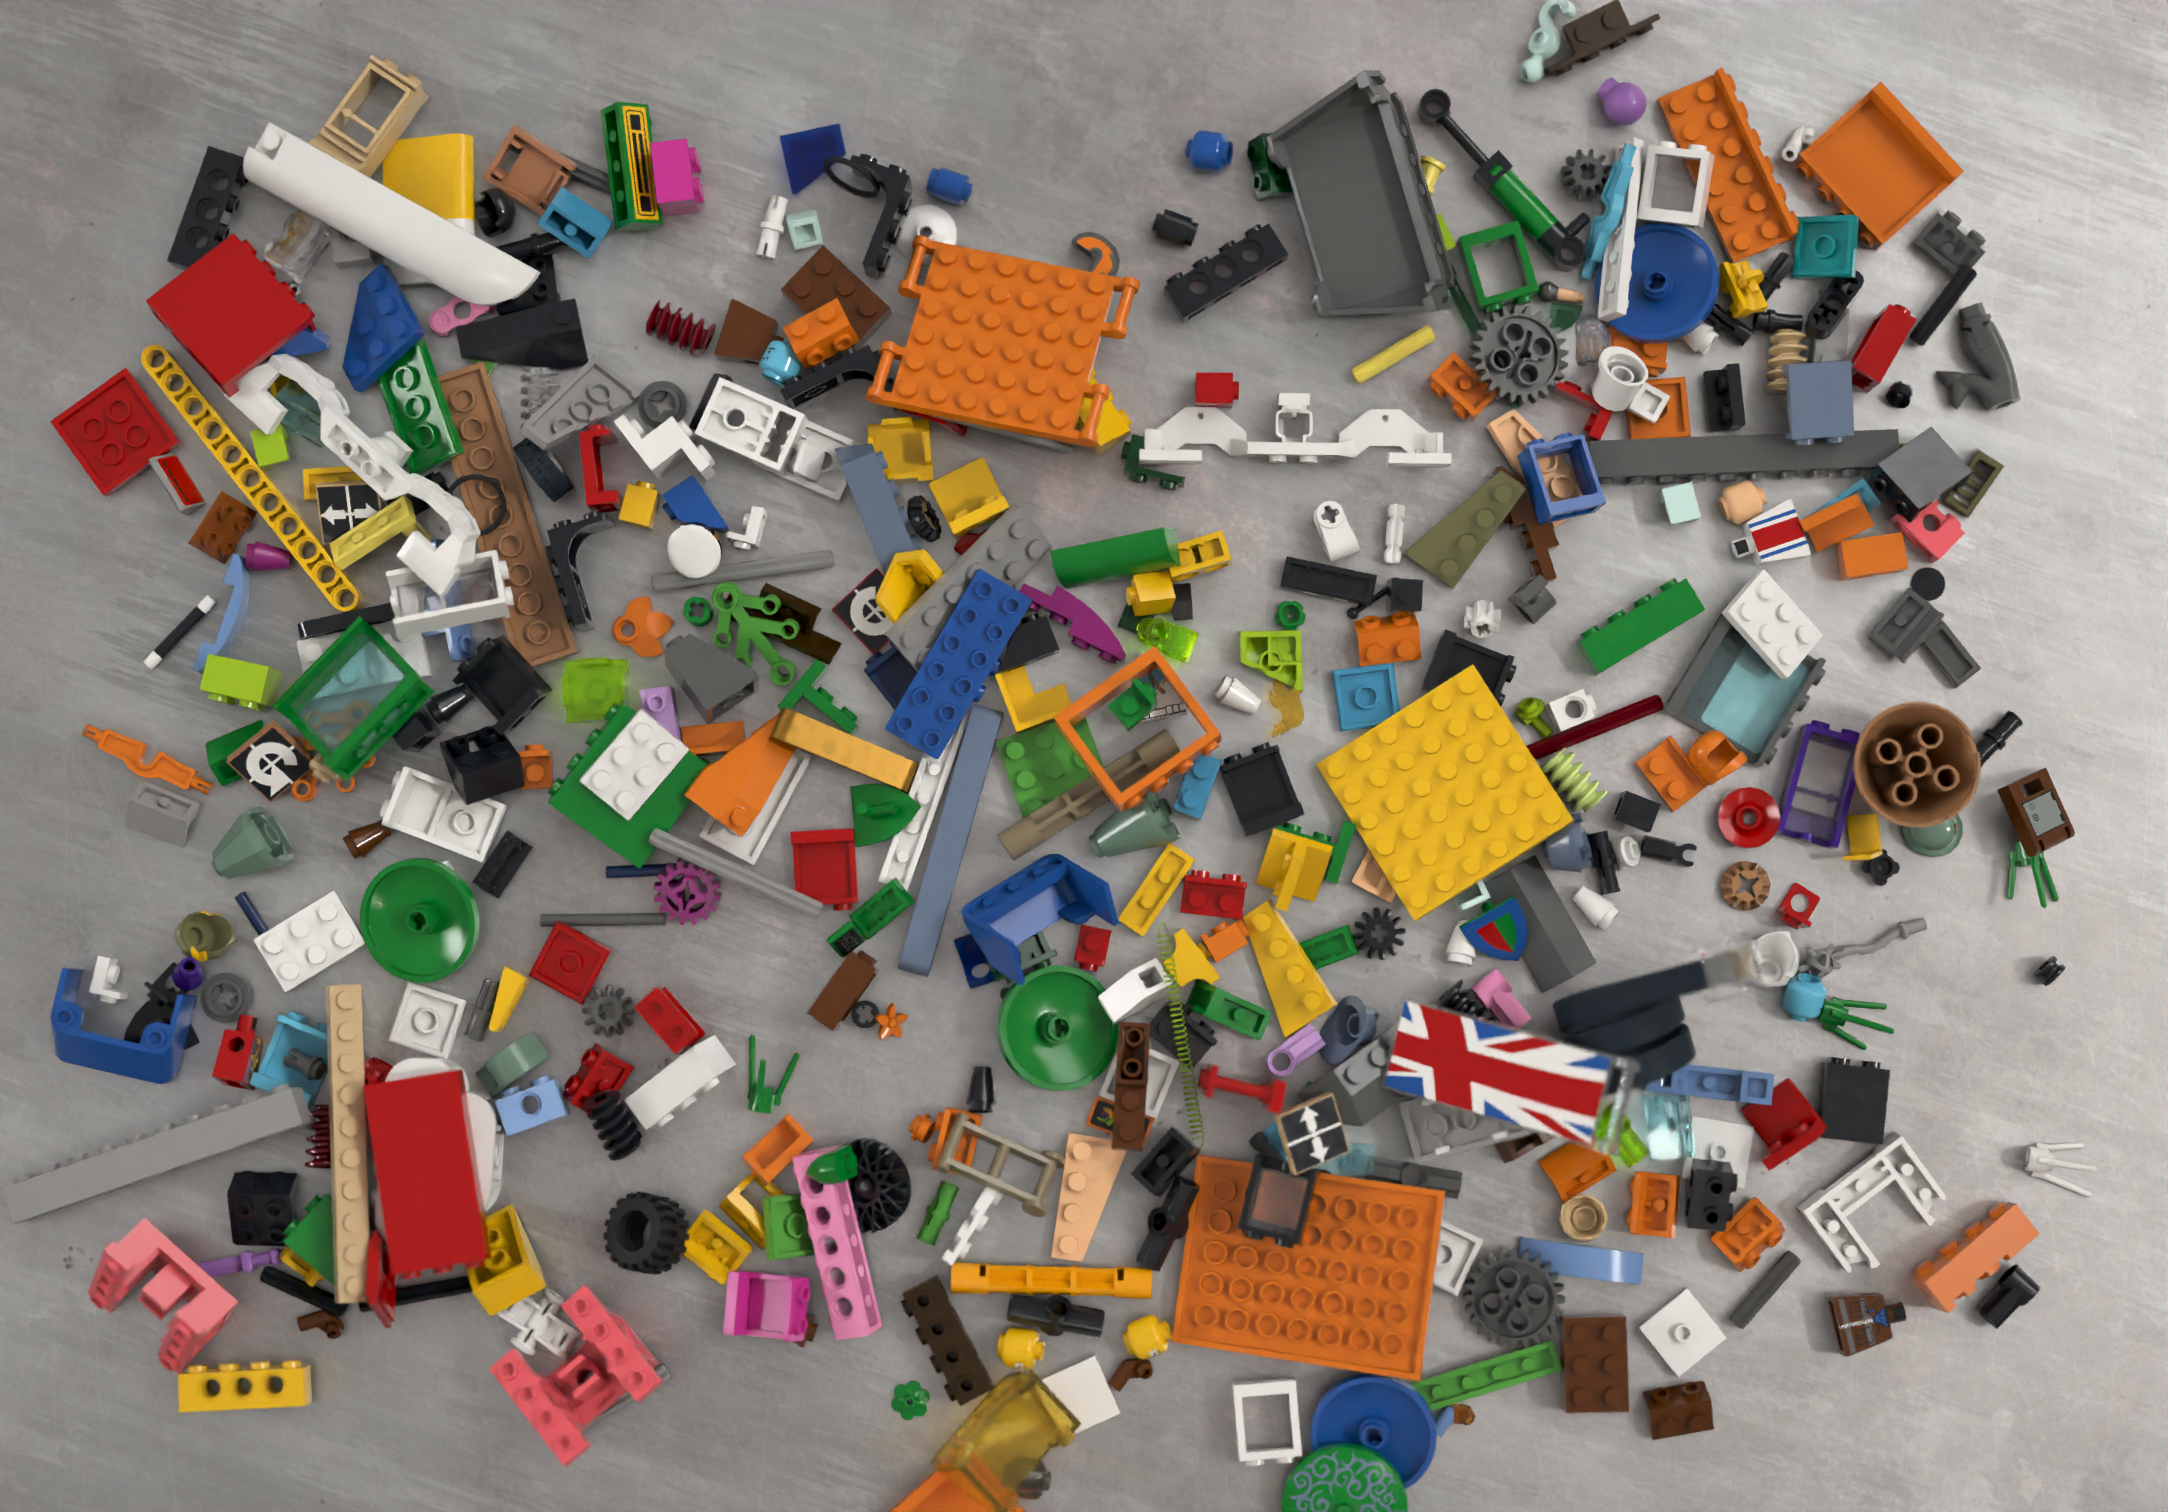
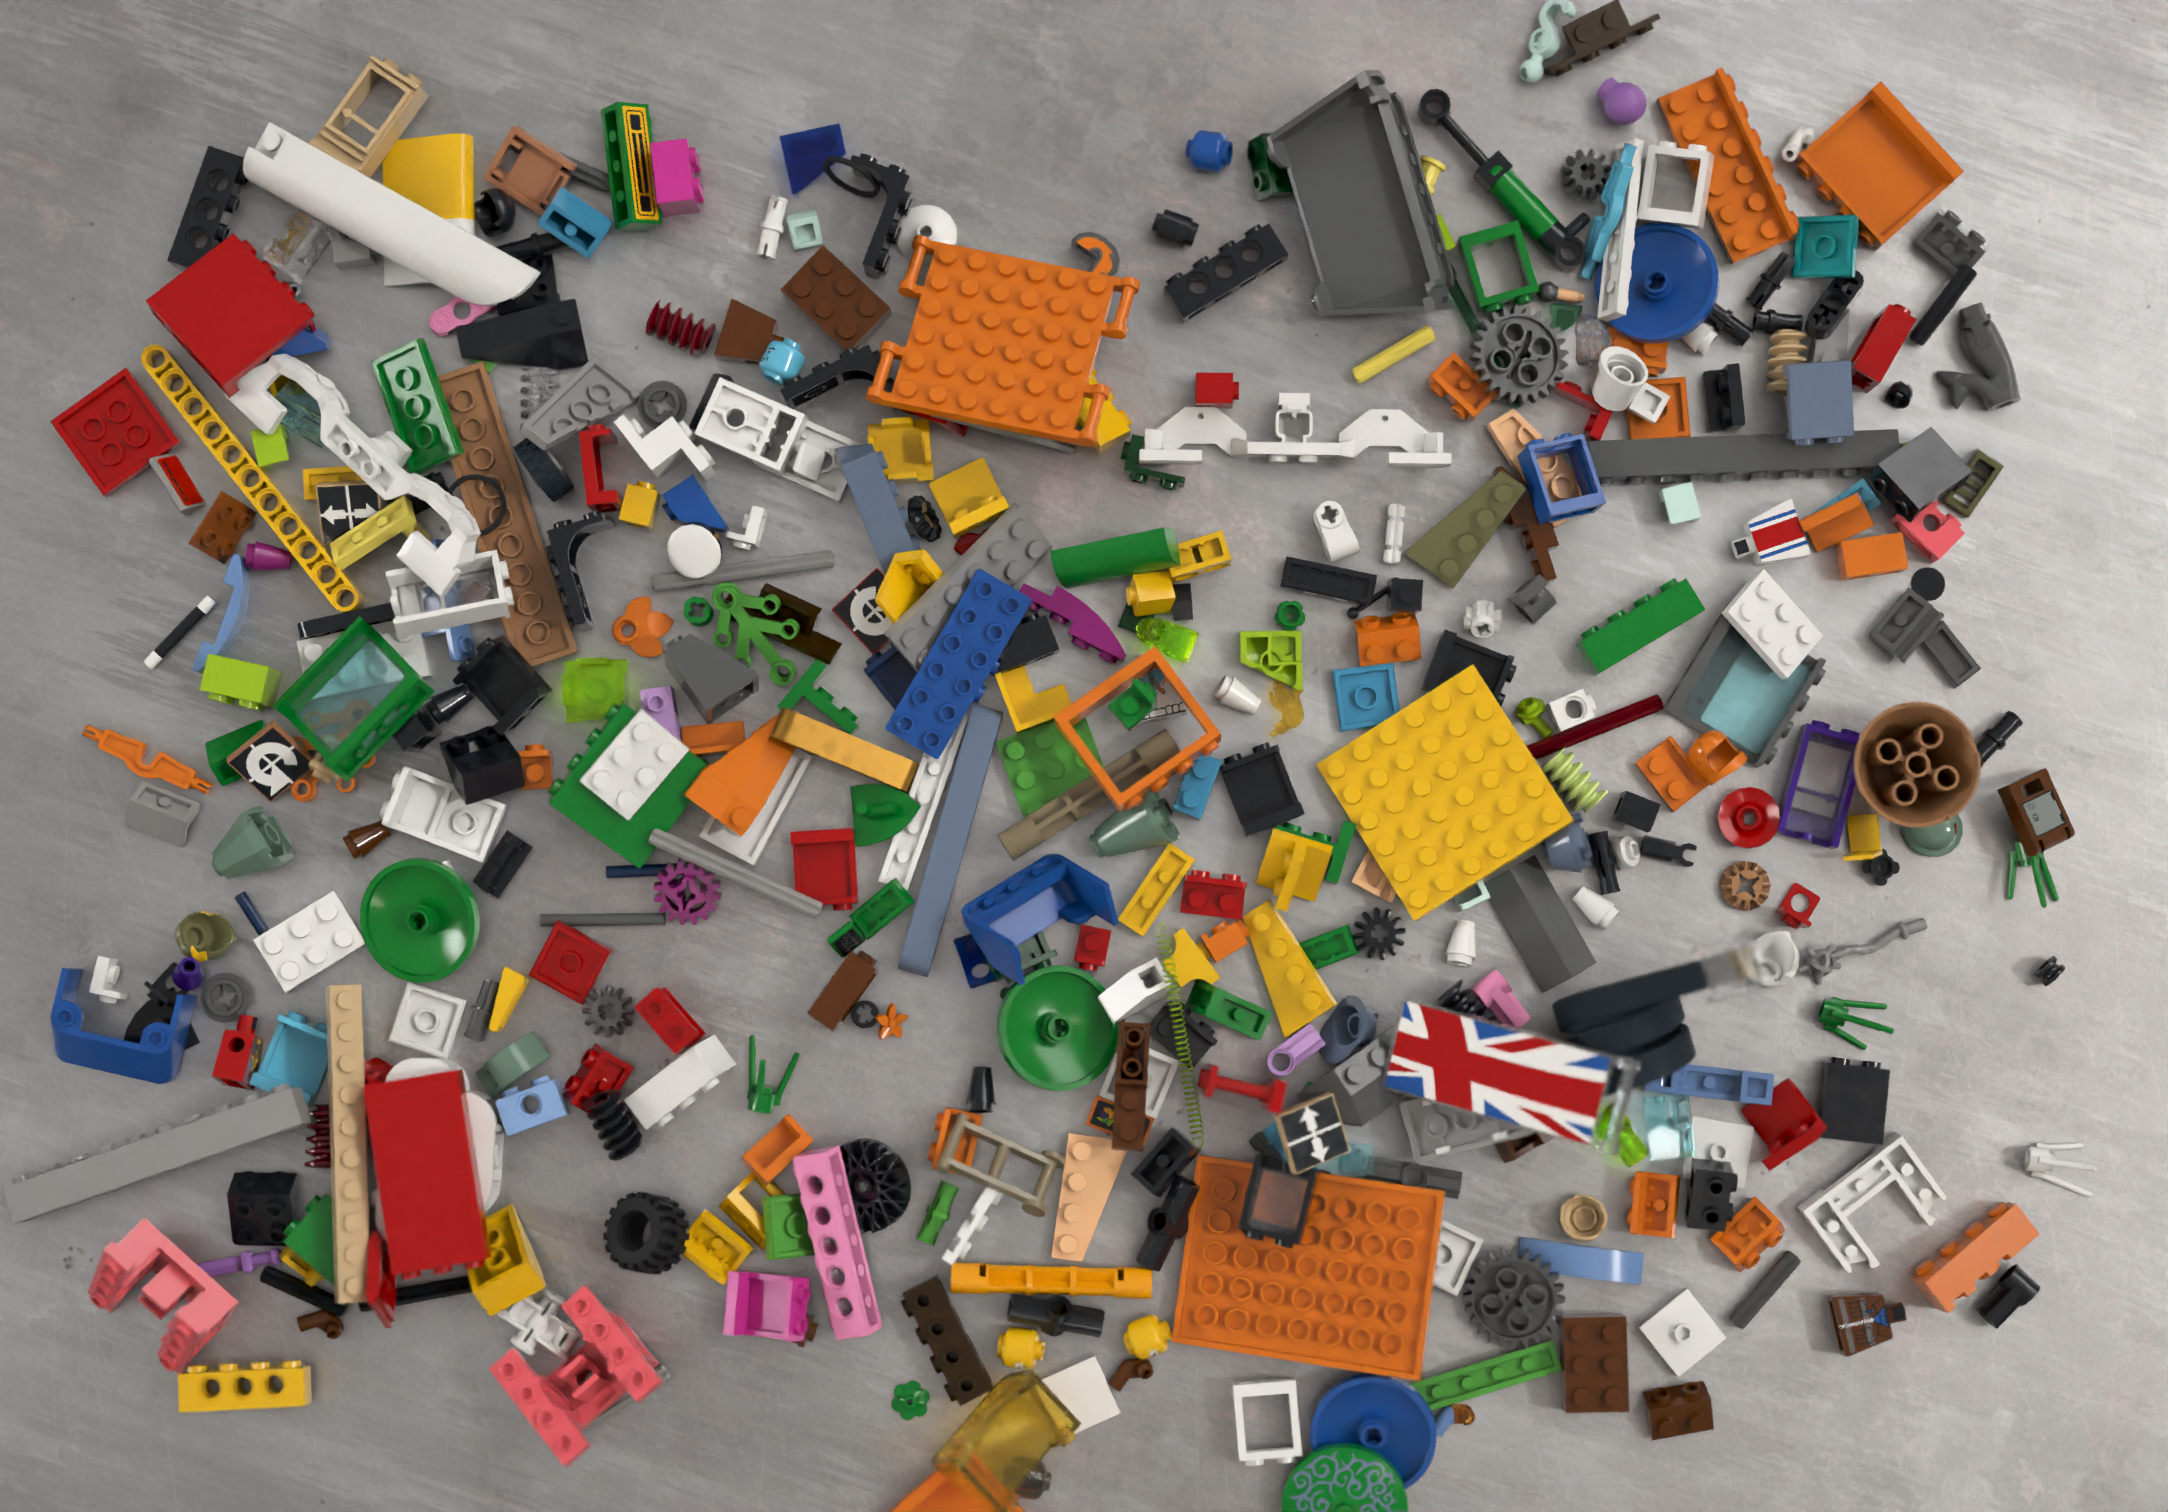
dark grey pin [284,1048,326,1081] -> none
blue plate [342,263,425,393] -> none
orange bracket [783,298,859,369] -> none
green plate [806,1144,858,1184] -> none
orange plate [909,1114,936,1144] -> none
blue brick [926,167,973,206] -> none
shield [1459,896,1527,961] -> none
orange panel [1539,1133,1617,1203] -> none
yellow hips [1718,260,1768,318] -> none
light nougat head [1718,480,1767,525] -> none
medium azure head [1782,973,1827,1022] -> none

